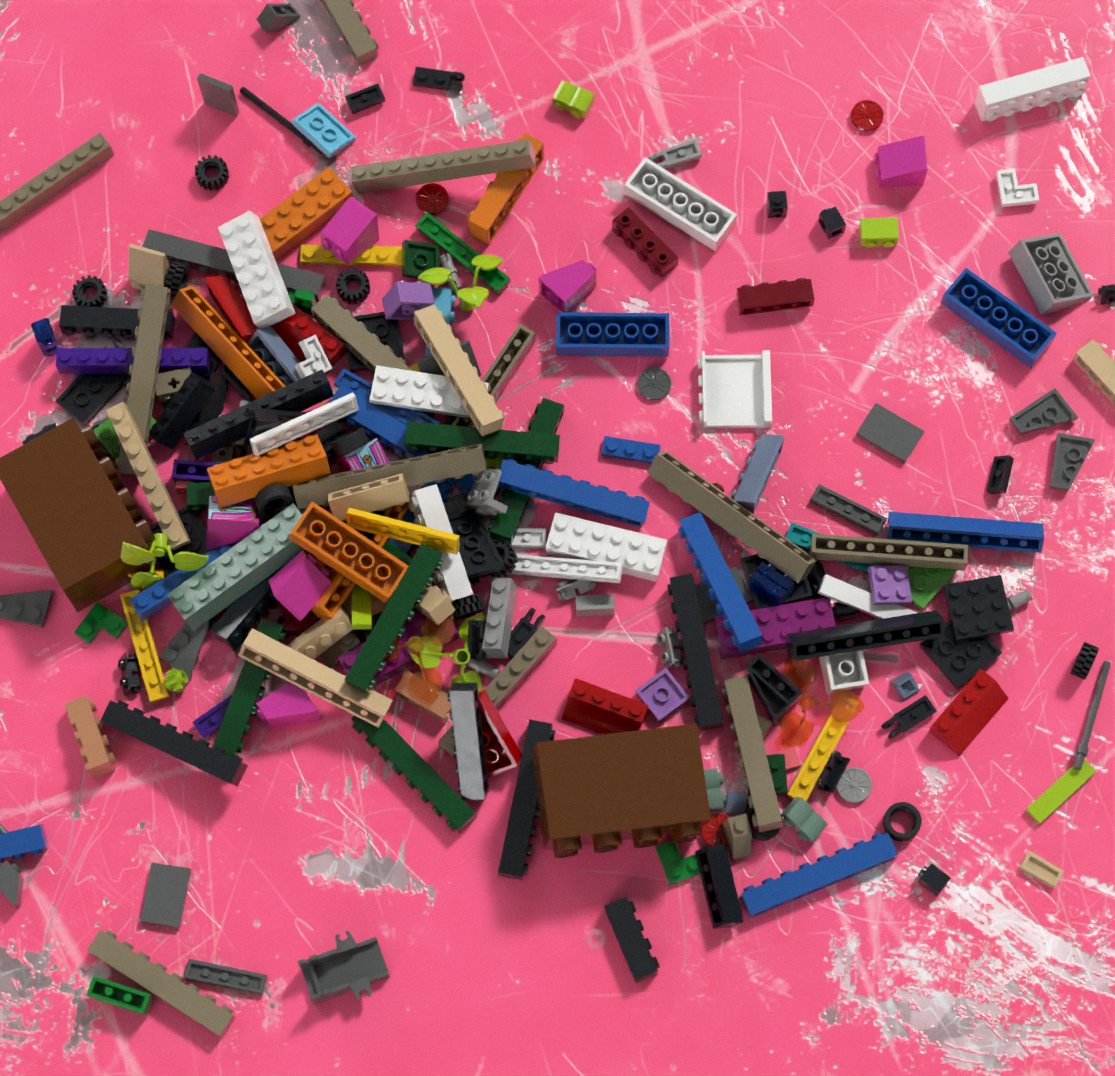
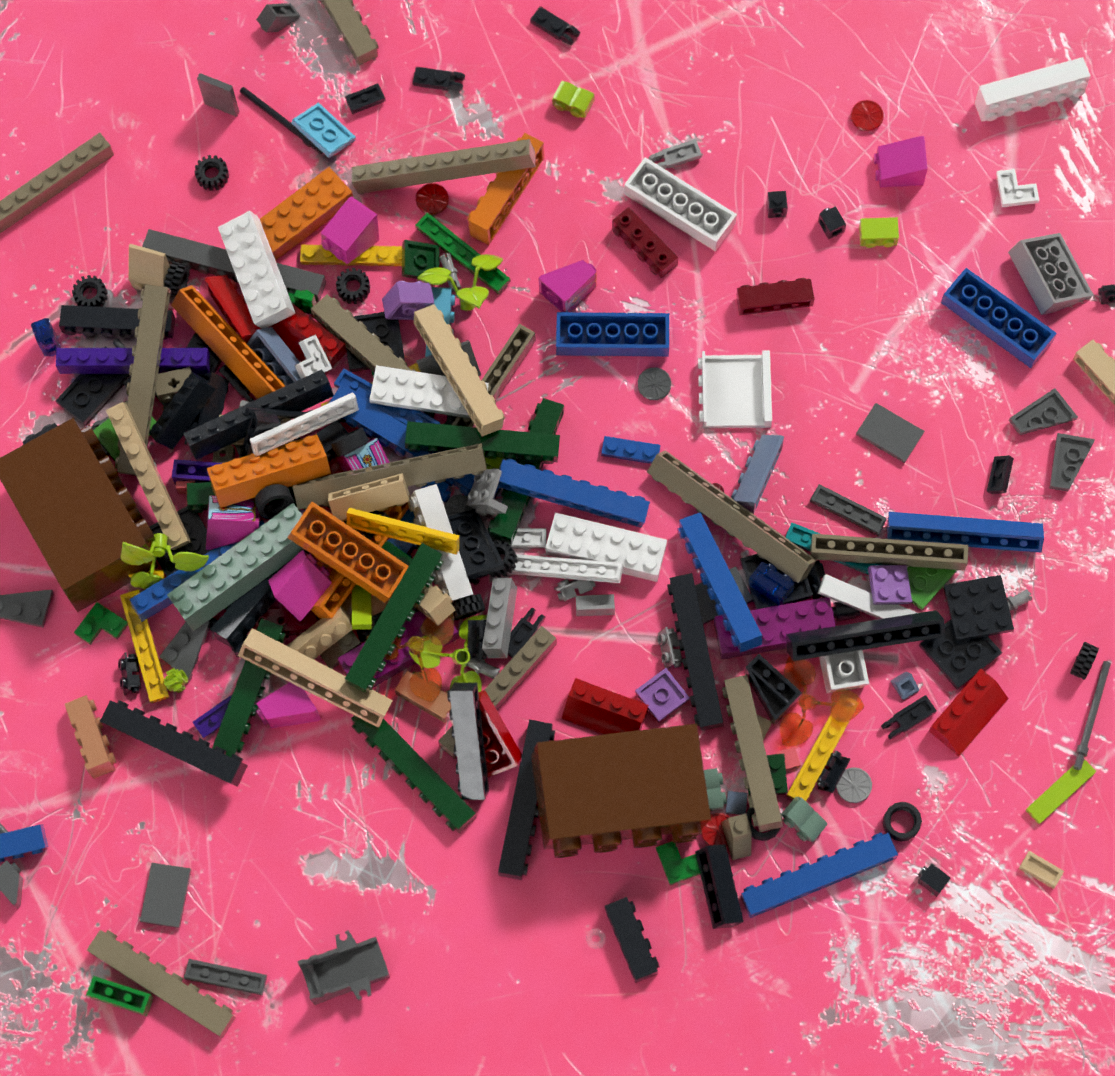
none -> black hinge [530,6,580,45]

